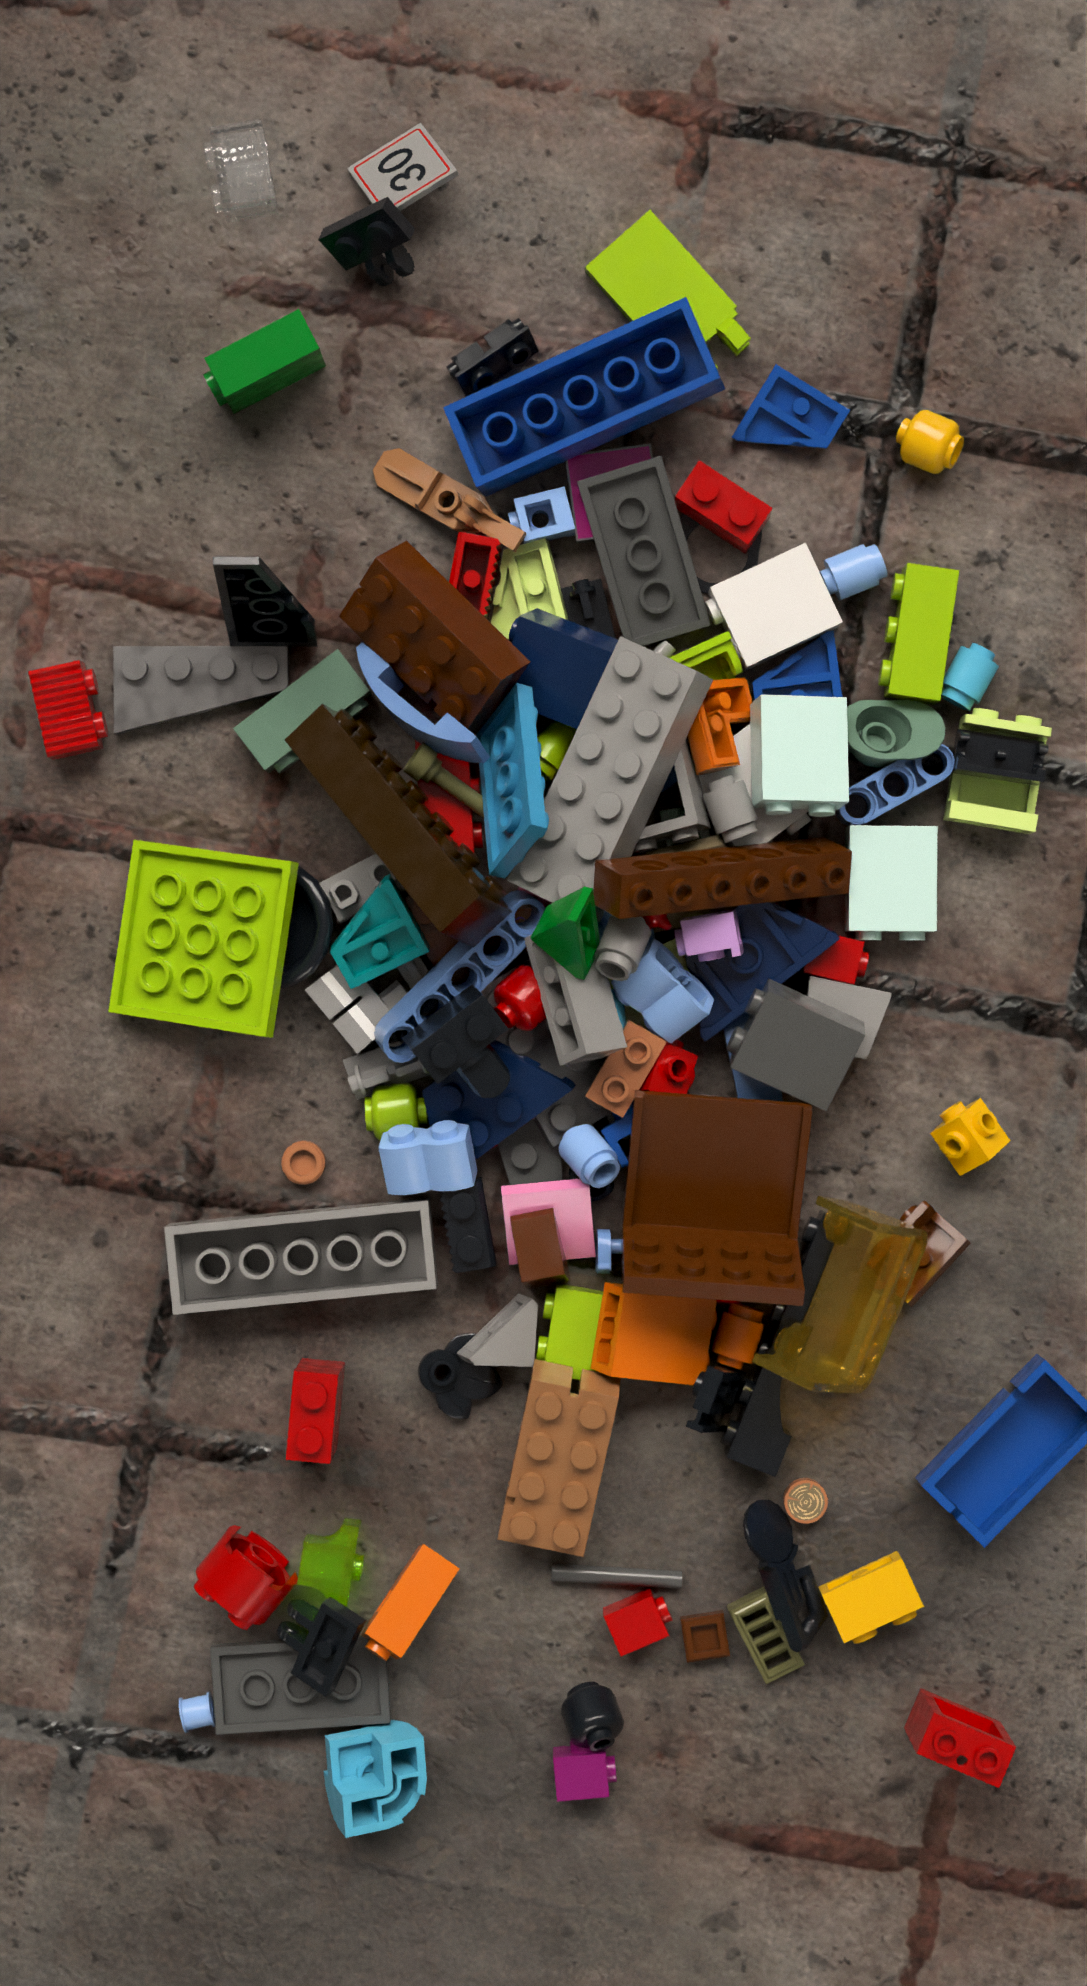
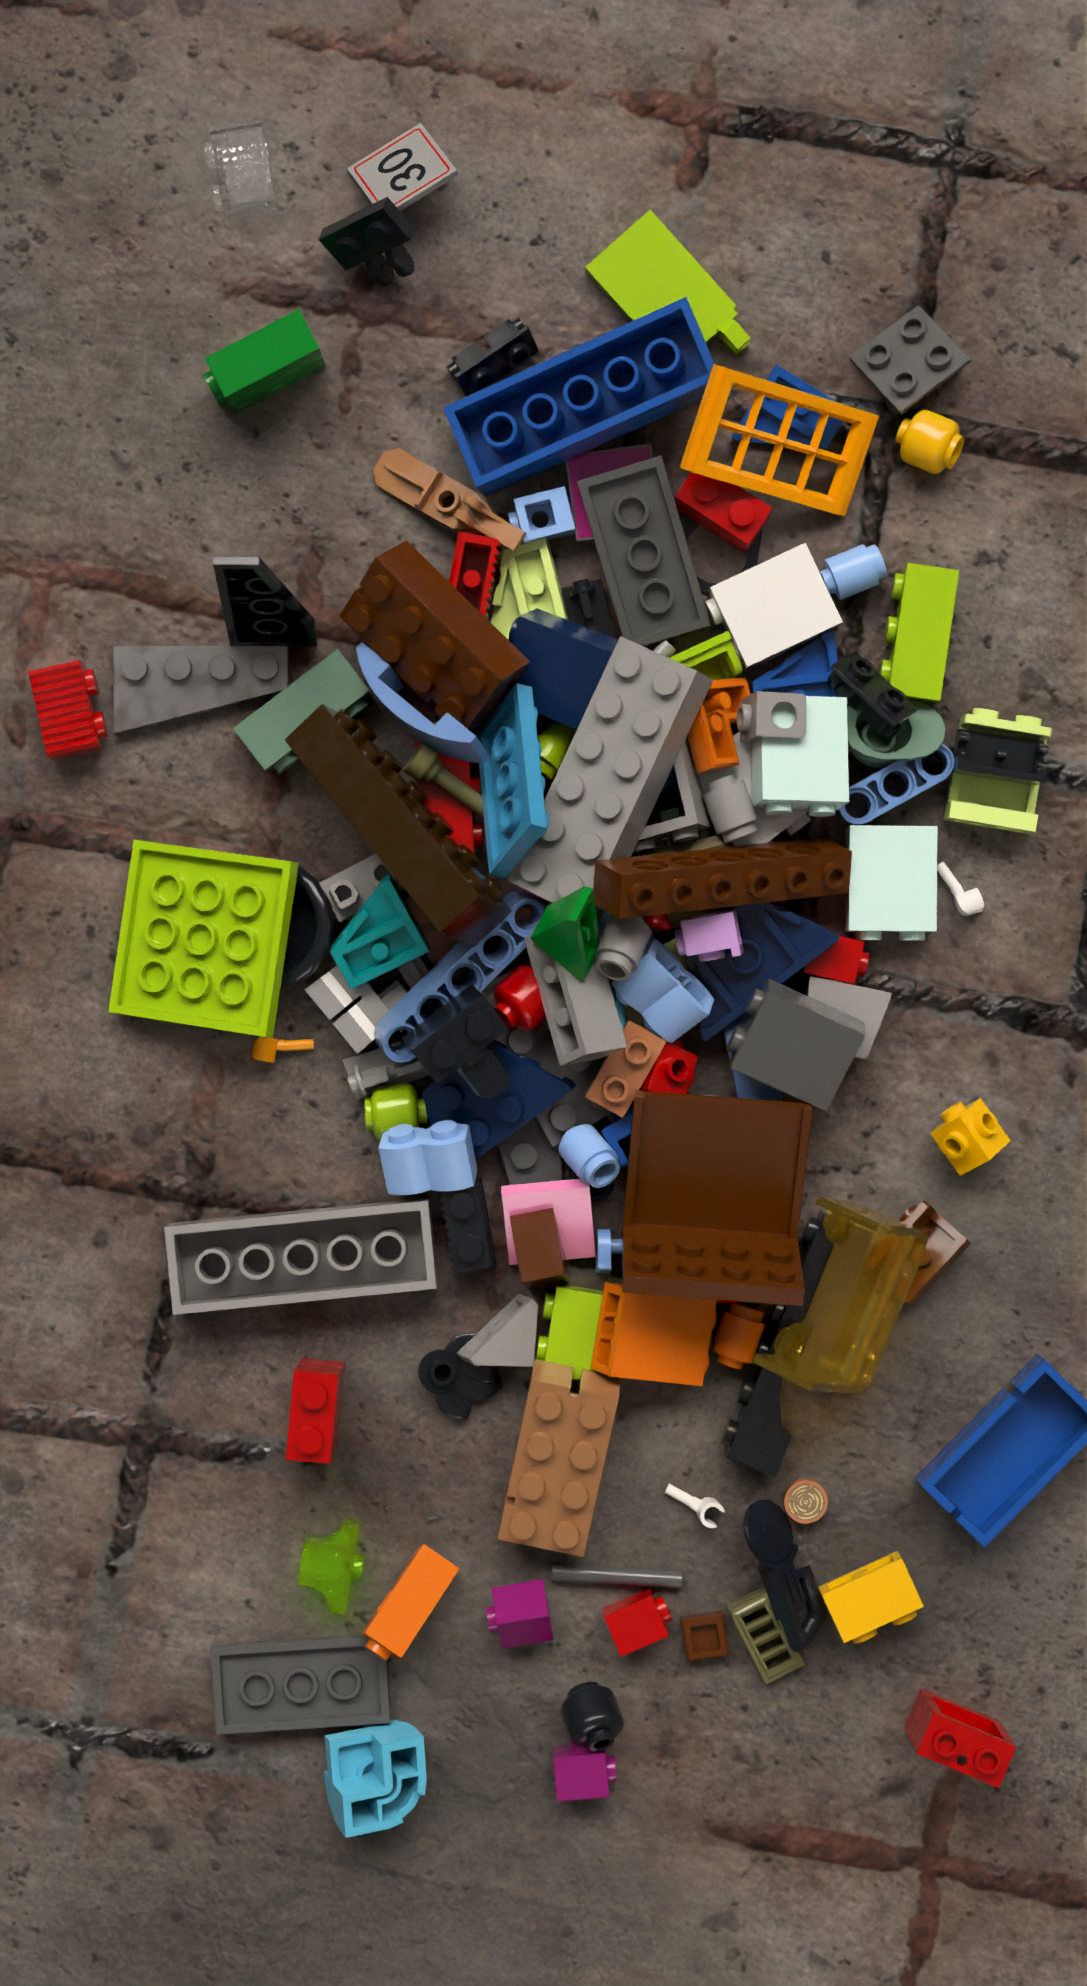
light blue axle [179,1692,215,1733] -> none
red brick [193,1525,298,1630] -> none
black hinge [276,1597,366,1697] -> none
nougat tile [281,1141,326,1185] -> none
black plate [686,1366,746,1433] -> none
medium azure brick [941,643,999,711] -> none
none -> light orange hand [252,1037,314,1063]
none -> magenta brick [486,1579,554,1649]
none -> white hand [664,1483,725,1528]
none -> light orange piece [679,364,879,517]
none -> light grey bracket [736,691,806,743]
none -> black hinge [827,651,918,738]
none -> dark grey hinge [849,305,971,417]
none -> white hand [937,861,984,916]

